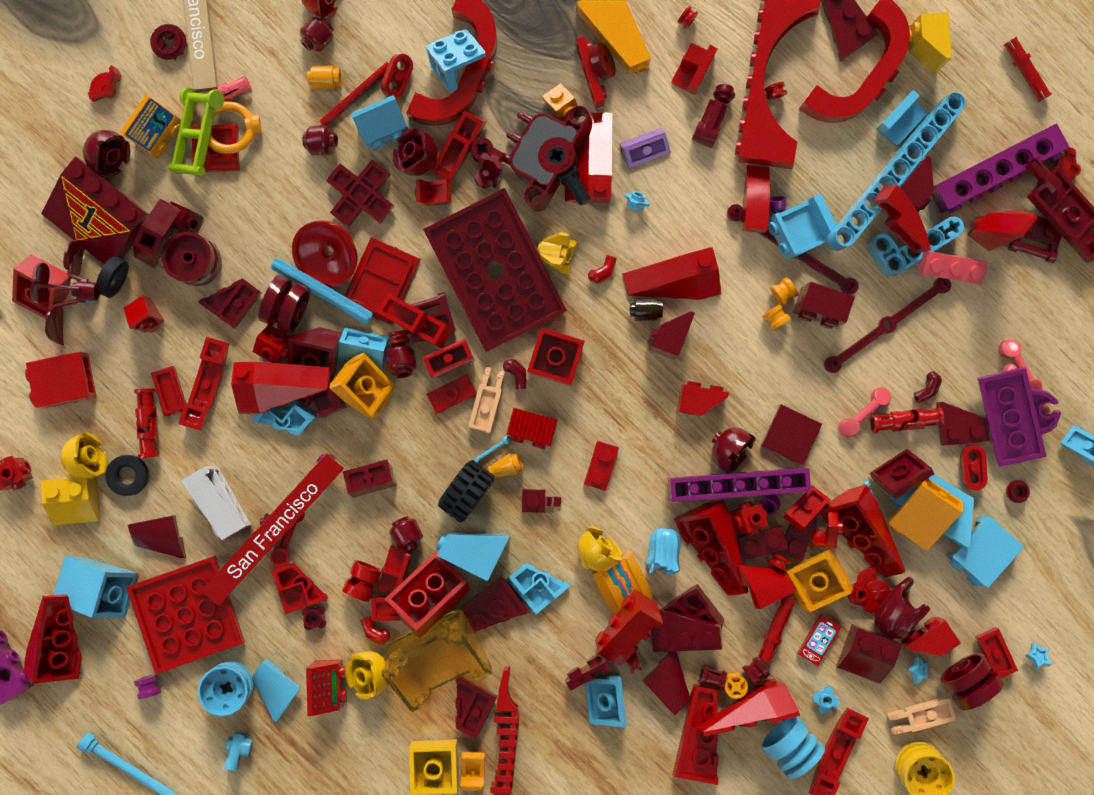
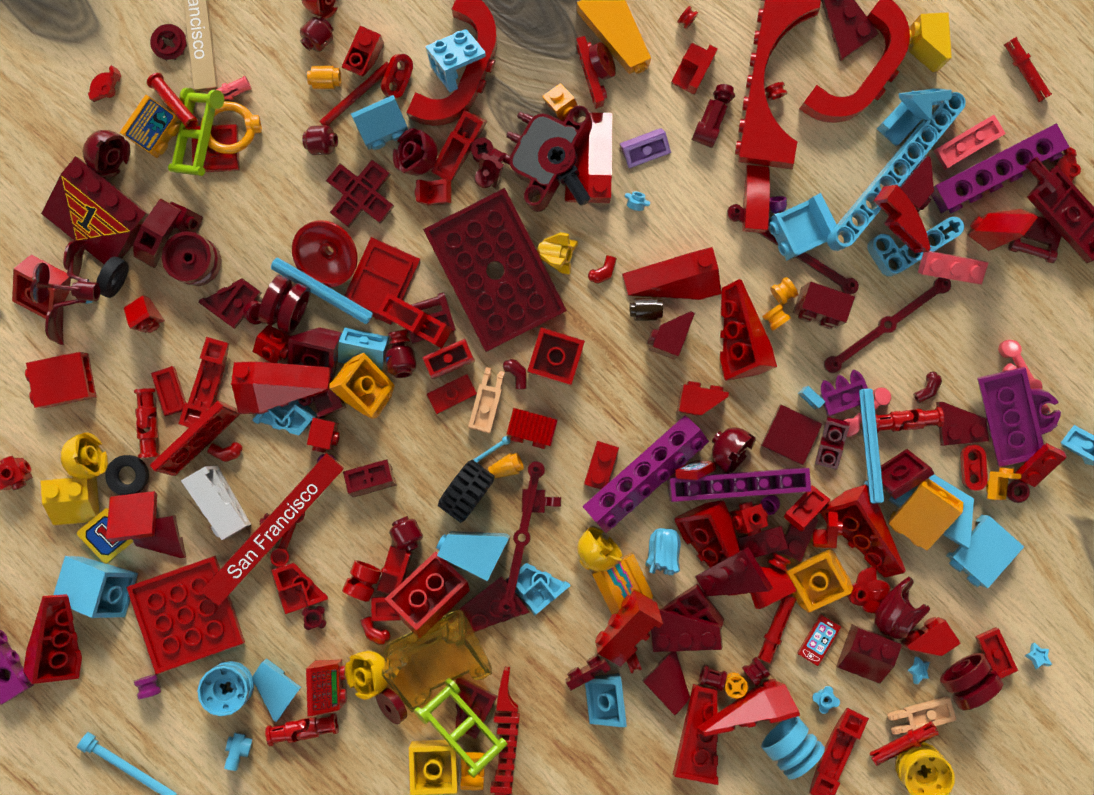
none -> sticker [77,508,133,563]
none -> red tile [106,491,158,542]
none -> red pin [147,73,198,130]
none -> red tile [150,400,240,476]
none -> red arm [207,442,243,462]
none -> dark red tile [243,301,262,325]
none -> red piece [265,713,339,747]
none -> red brick [307,418,340,453]
none -> red slope [341,26,384,77]
none -> dark red piece [376,688,408,725]
none -> lime piece [414,678,508,778]
none -> dark red piece [499,461,545,615]
none -> magenta brick [582,415,709,533]
none -> red tile [675,460,716,480]
none -> dark red wing [695,547,773,596]
none -> red wedge [720,279,777,381]
none -> medium azure tile [798,386,825,409]
none -> dark red slope [815,417,850,470]
none -> magenta plate [820,369,868,416]
none -> medium azure axle [859,389,884,503]
none -> red pin [870,721,939,766]
none -> medium azure slope [899,88,952,121]
none -> coral plate [933,115,1006,170]
none -> light orange bracket [986,467,1021,500]
none -> red plate [1015,443,1067,487]

